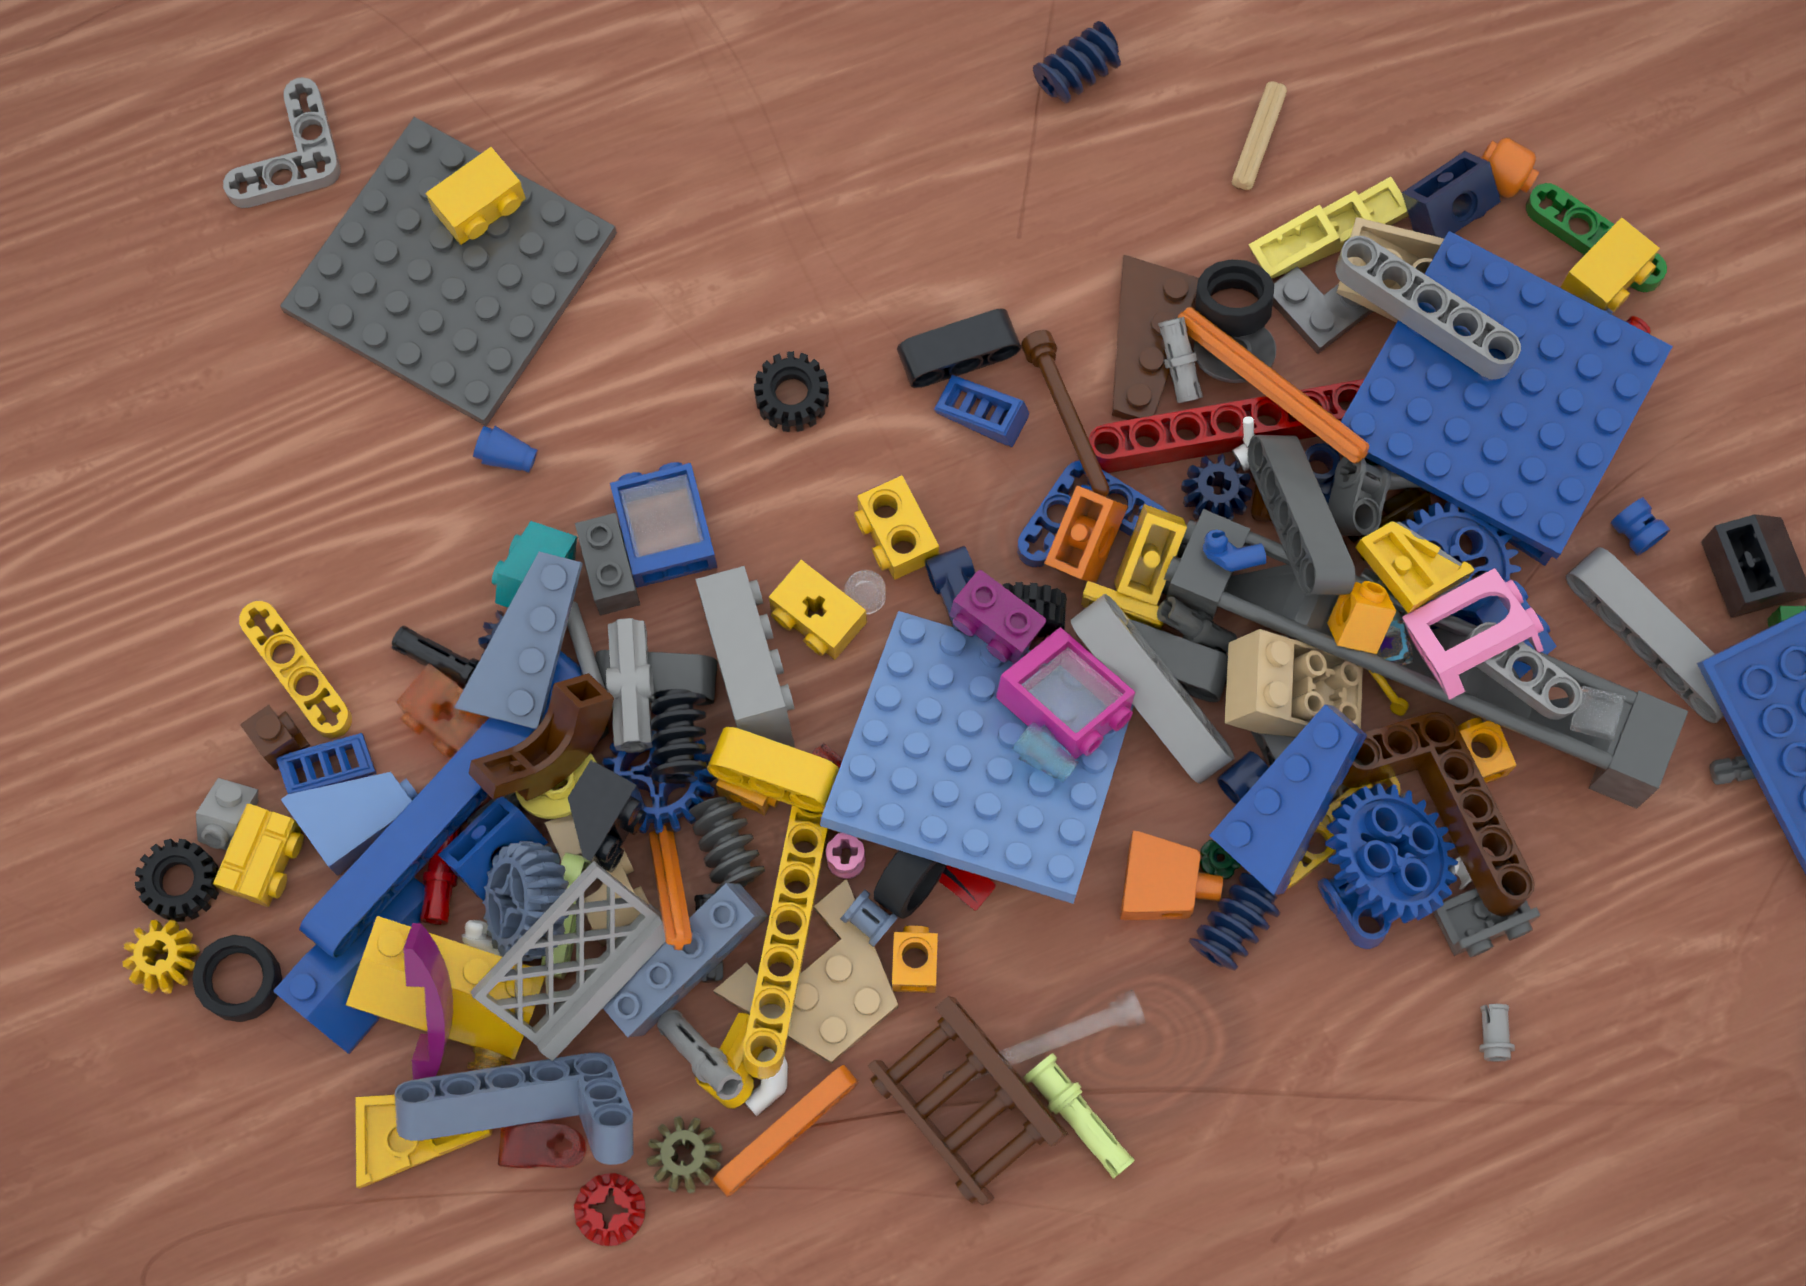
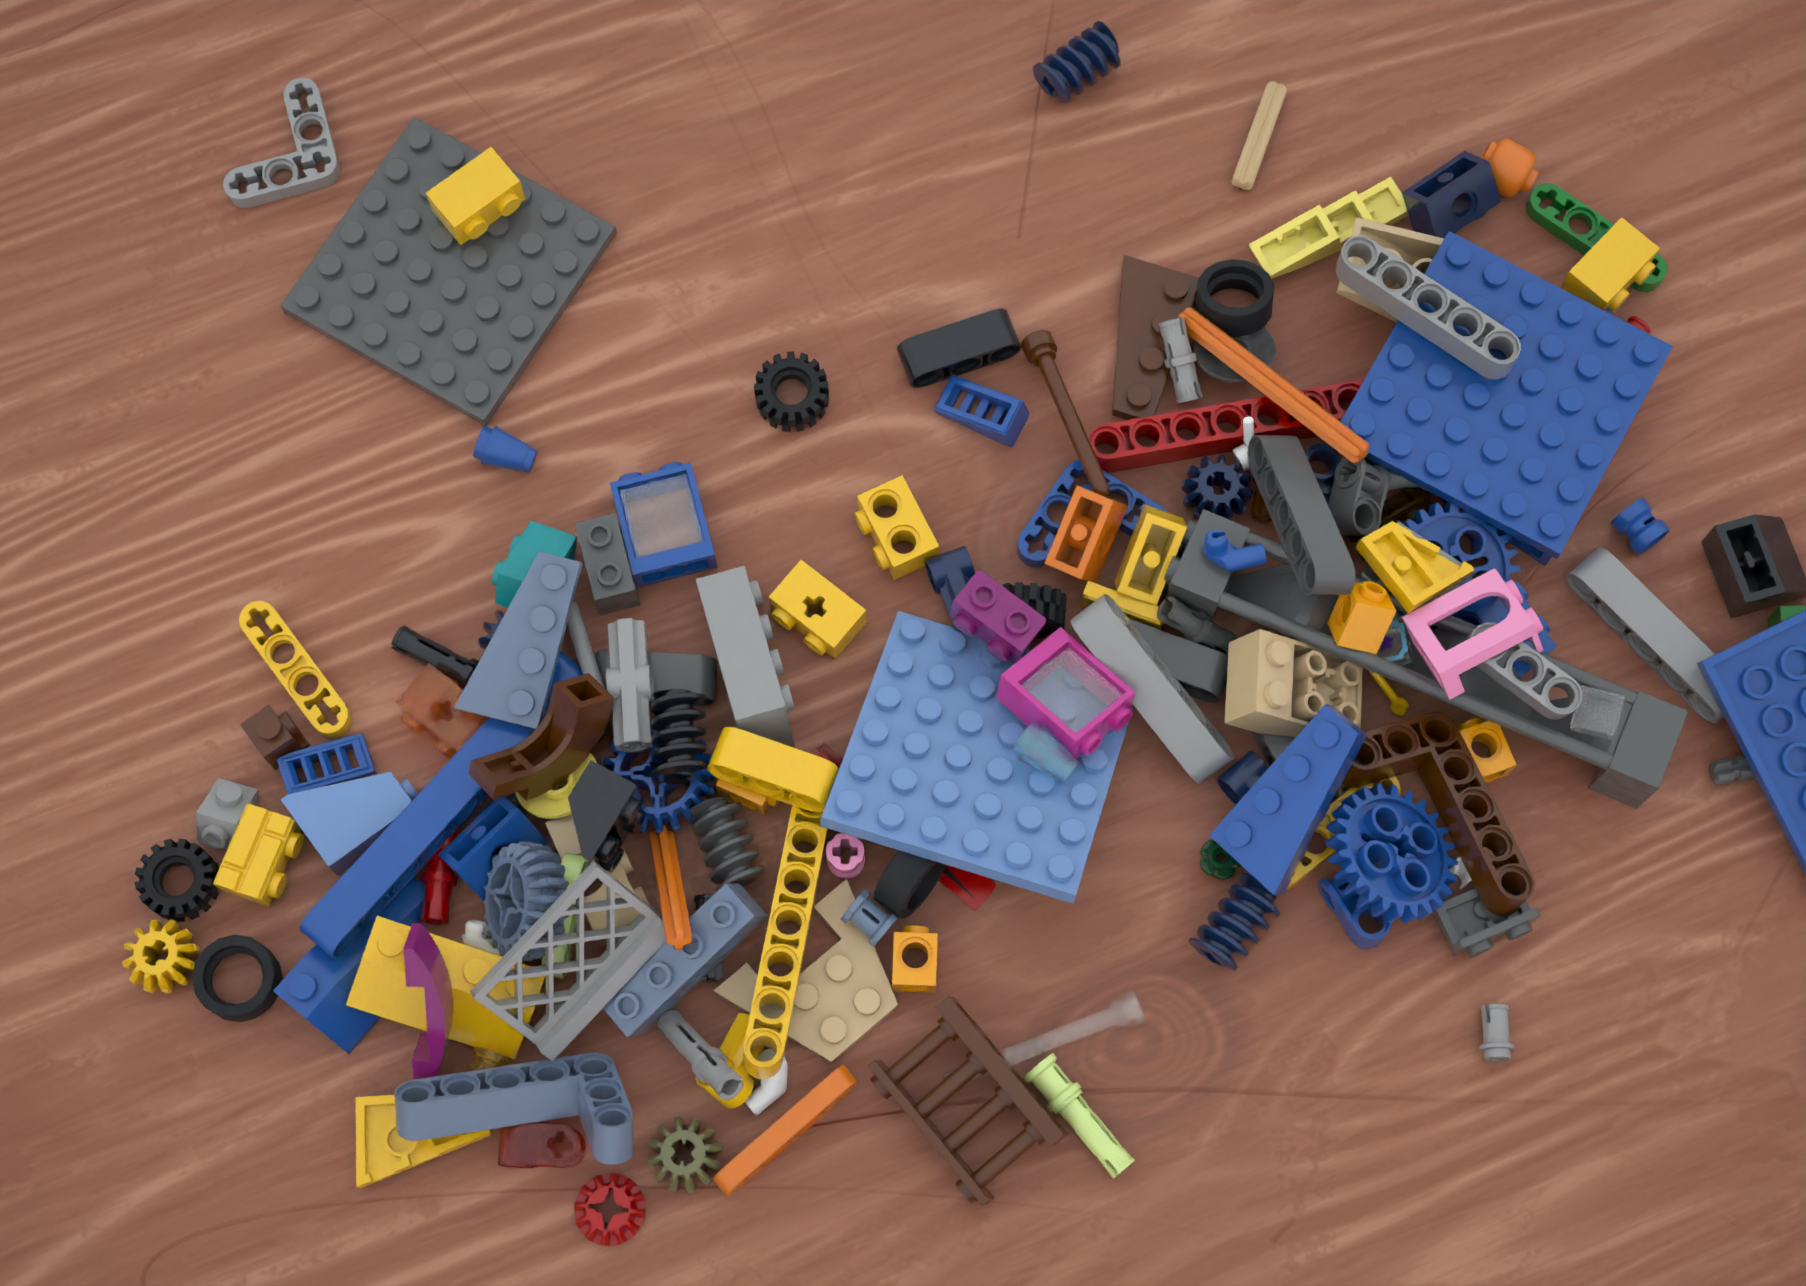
clear tile [844,570,886,614] -> none
orange torso [1120,830,1223,920] -> none
flat silver plate [1273,266,1373,354] -> none

